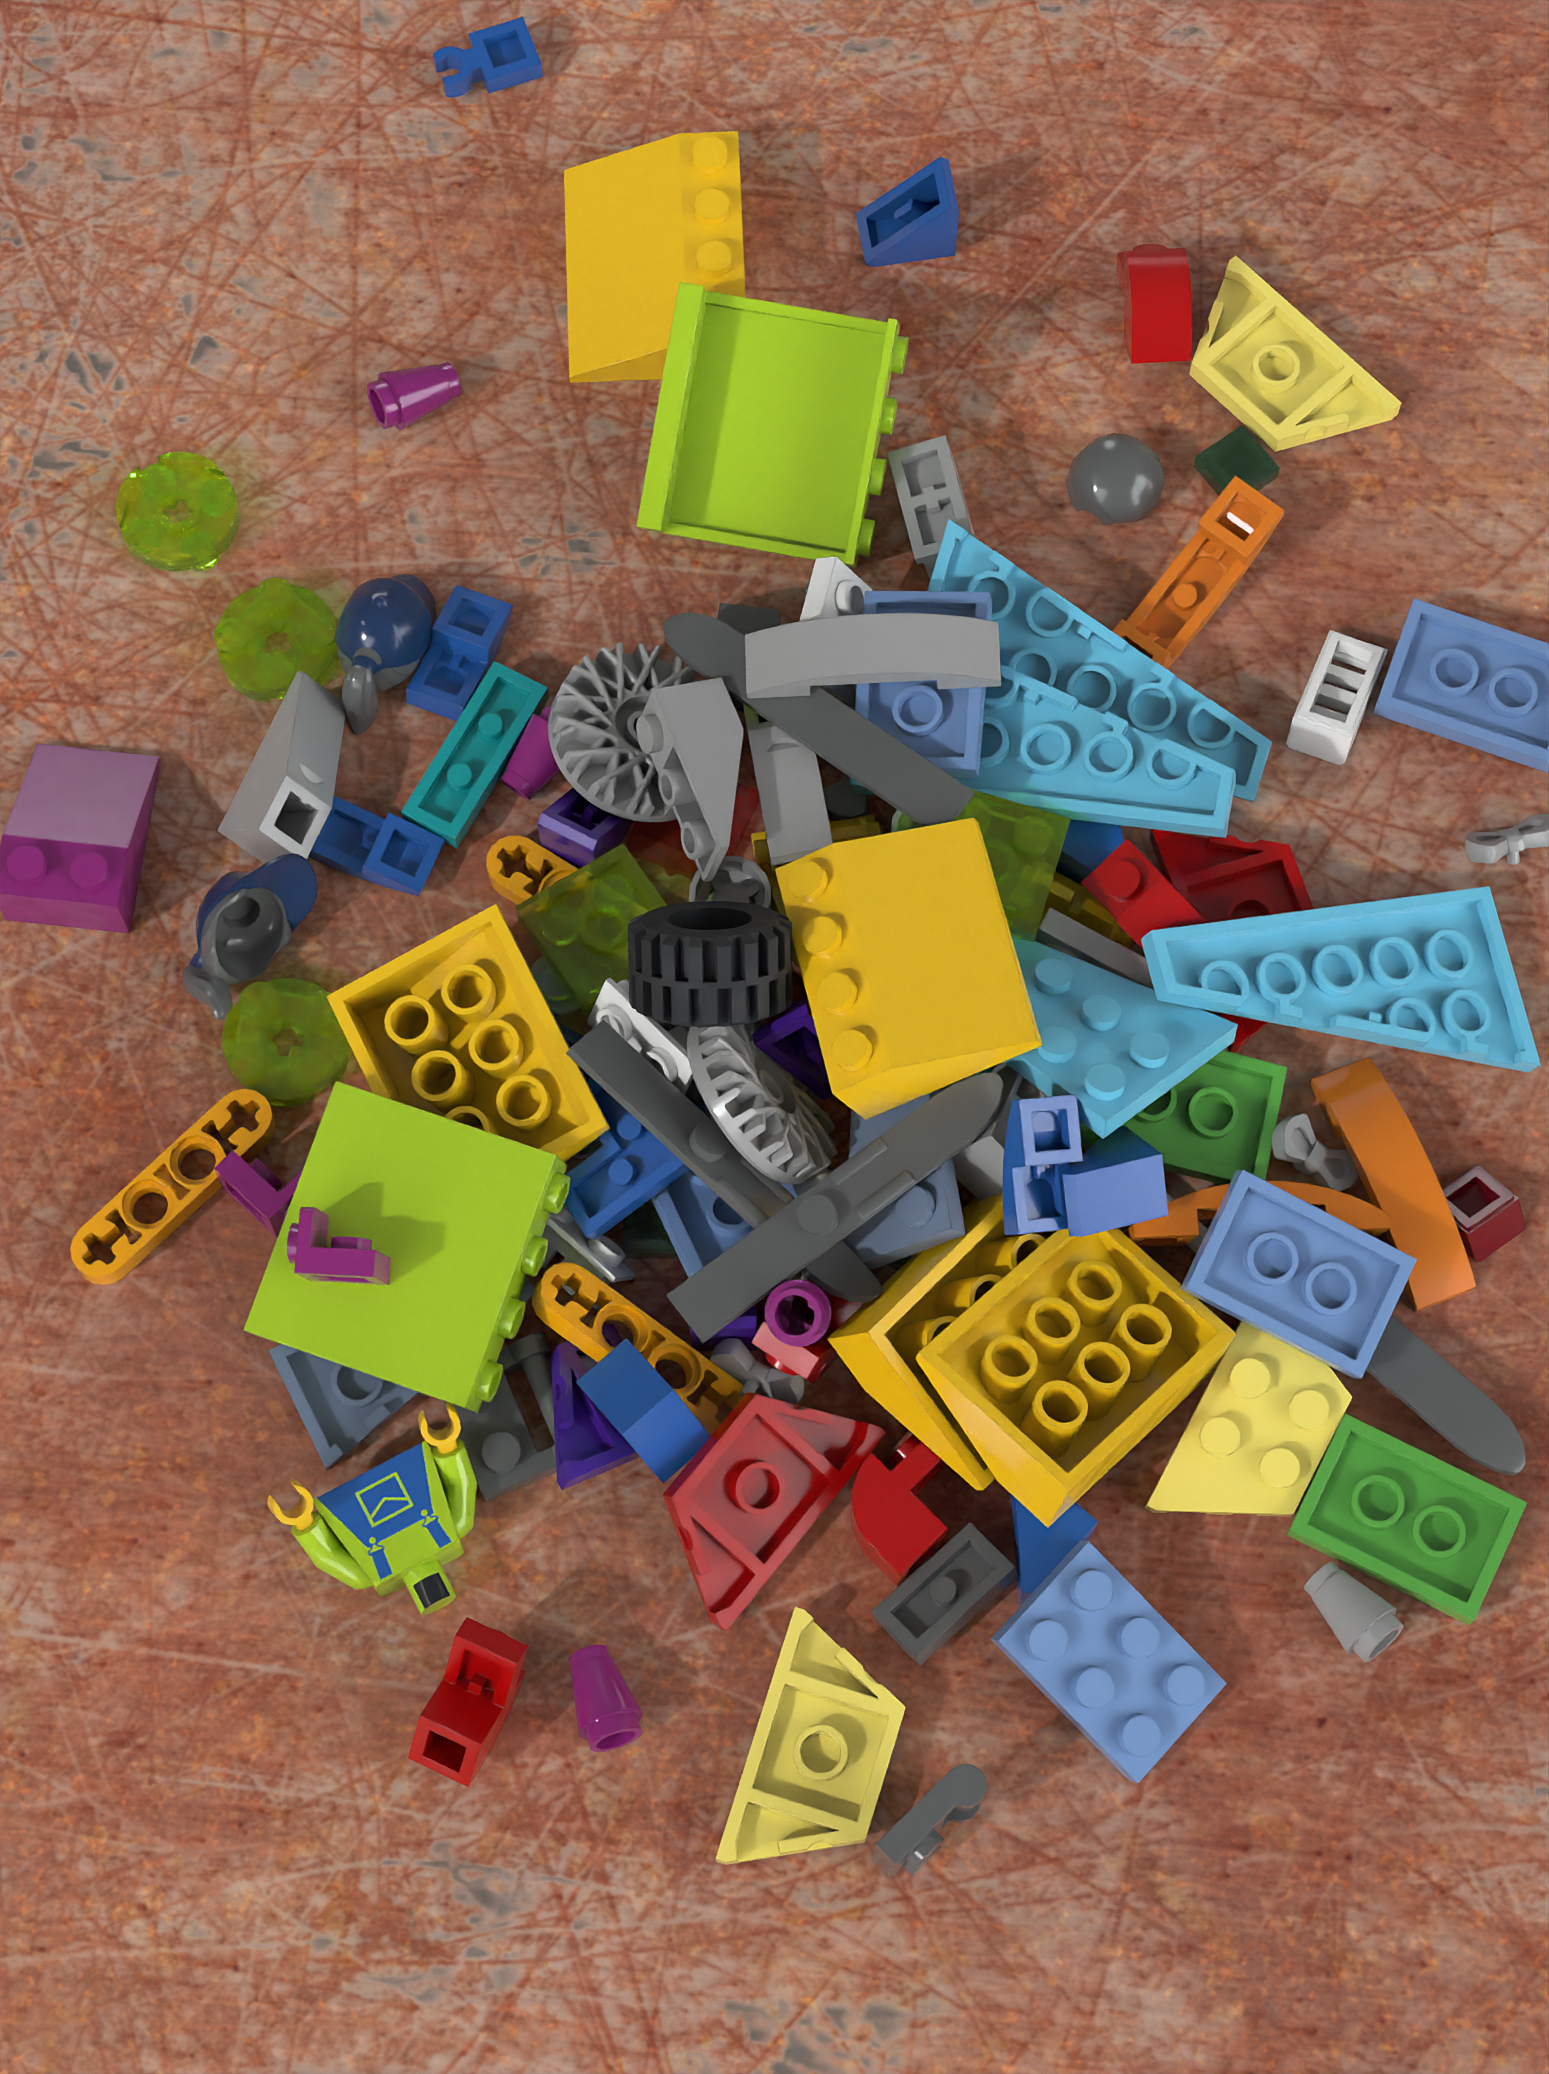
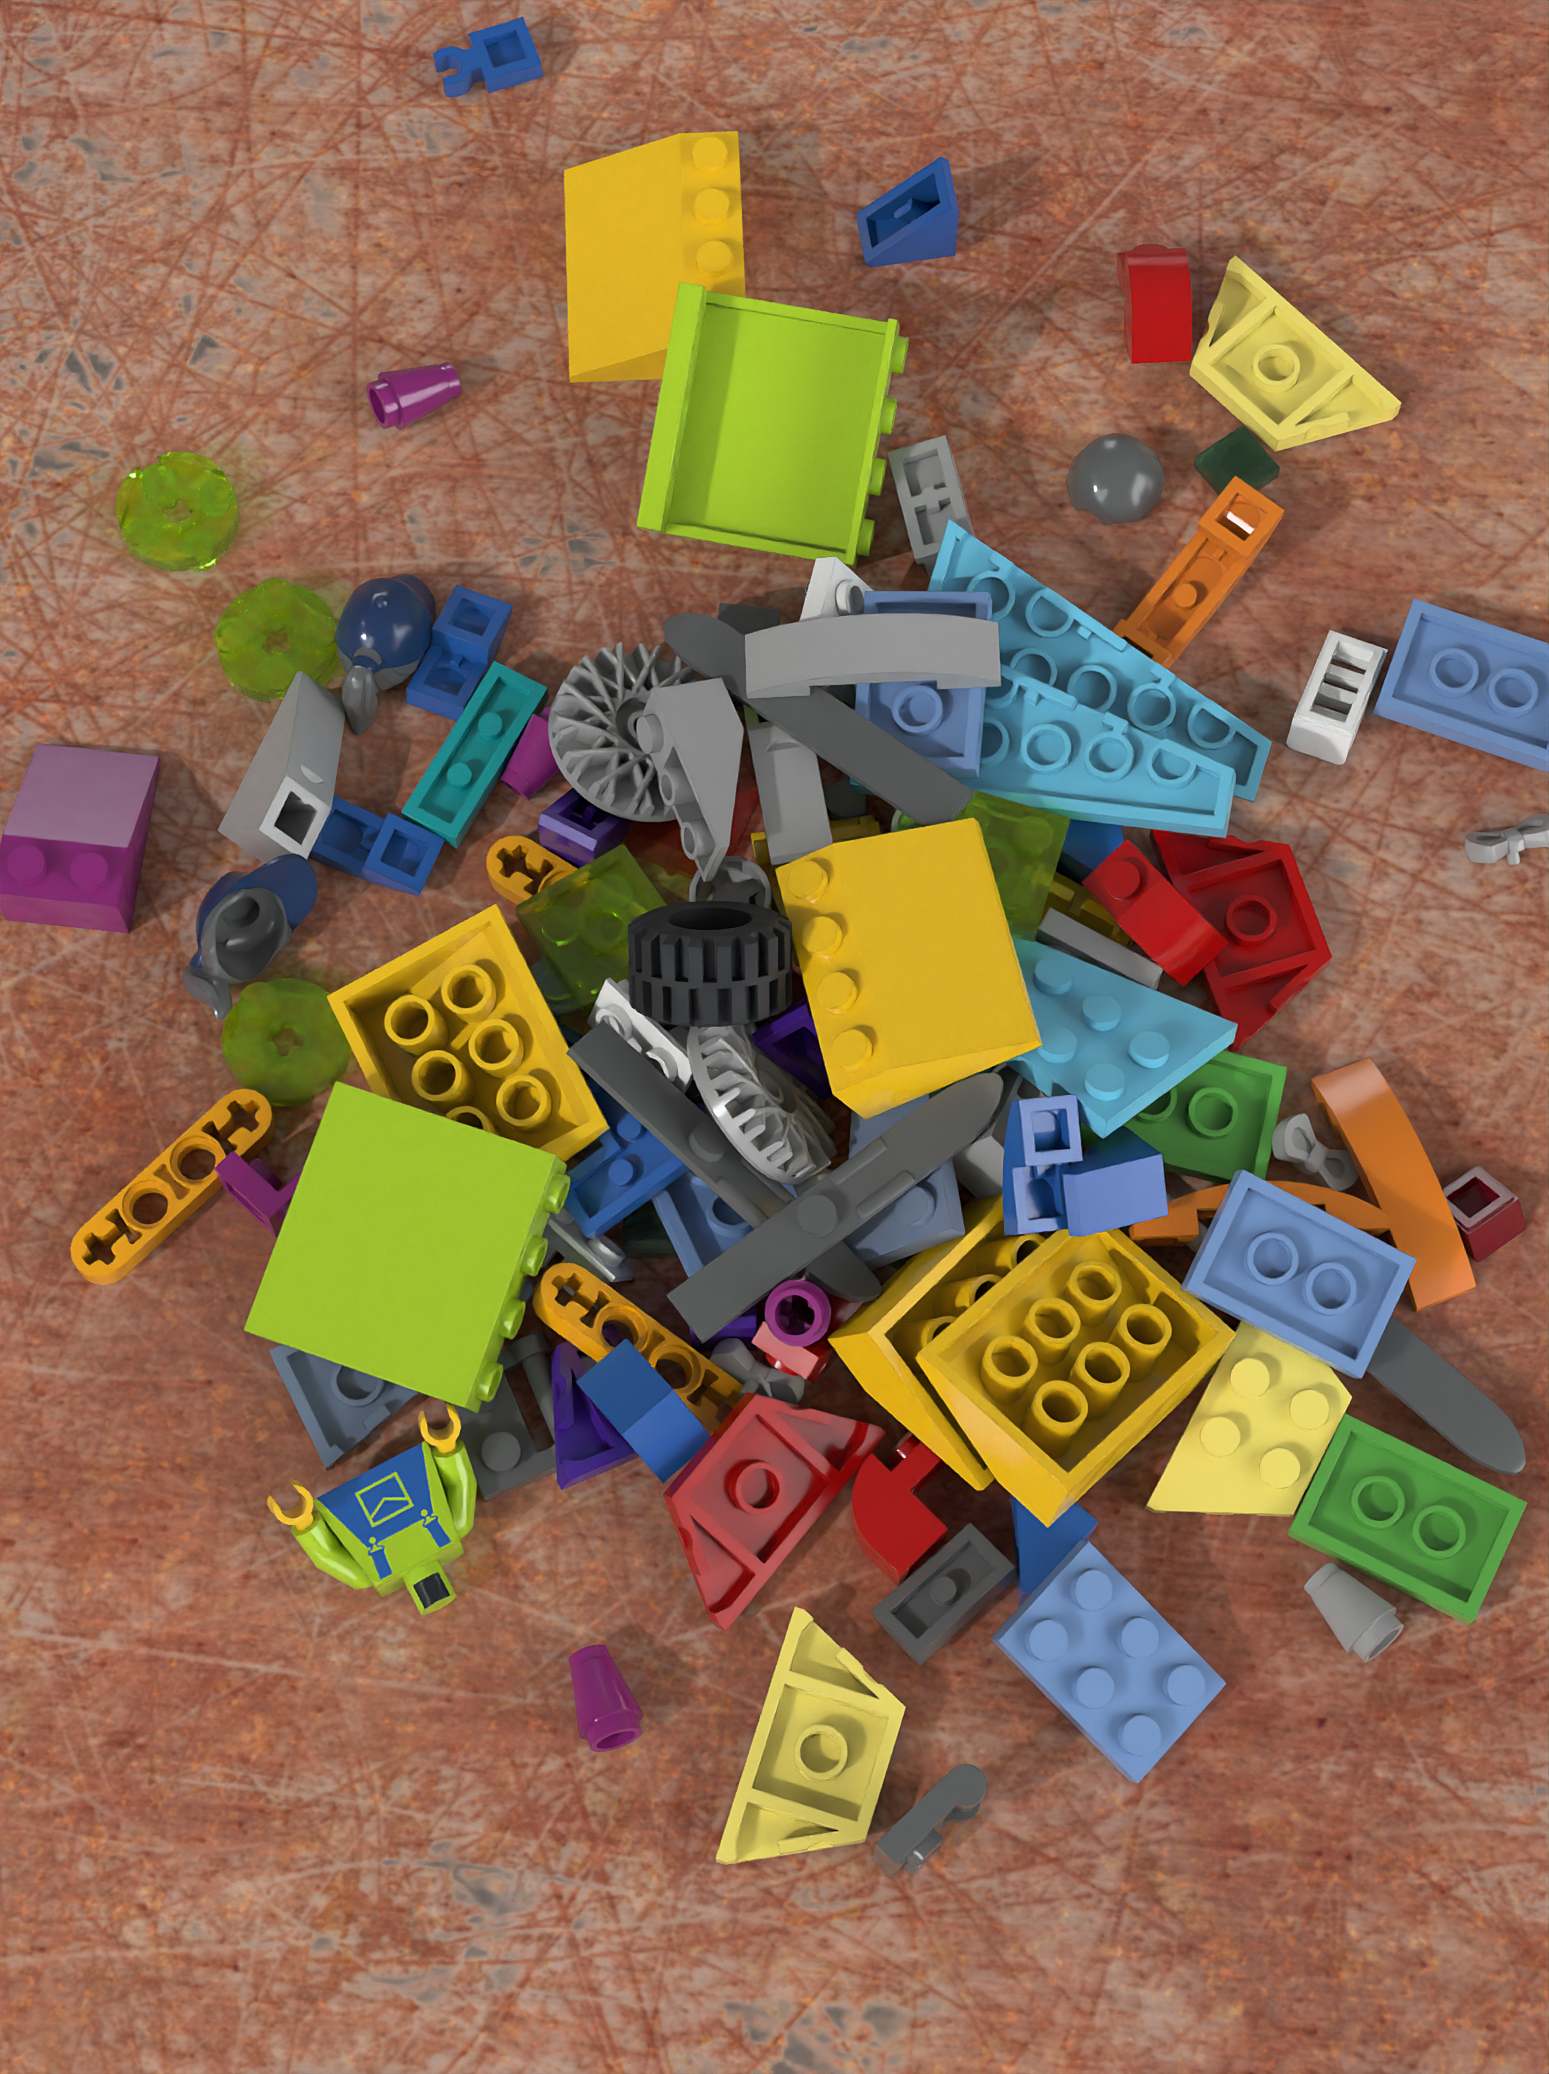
magenta bracket [287,1207,391,1285] -> none
red brick [408,1617,528,1787] -> none
medium azure wing [1141,886,1541,1073] -> none

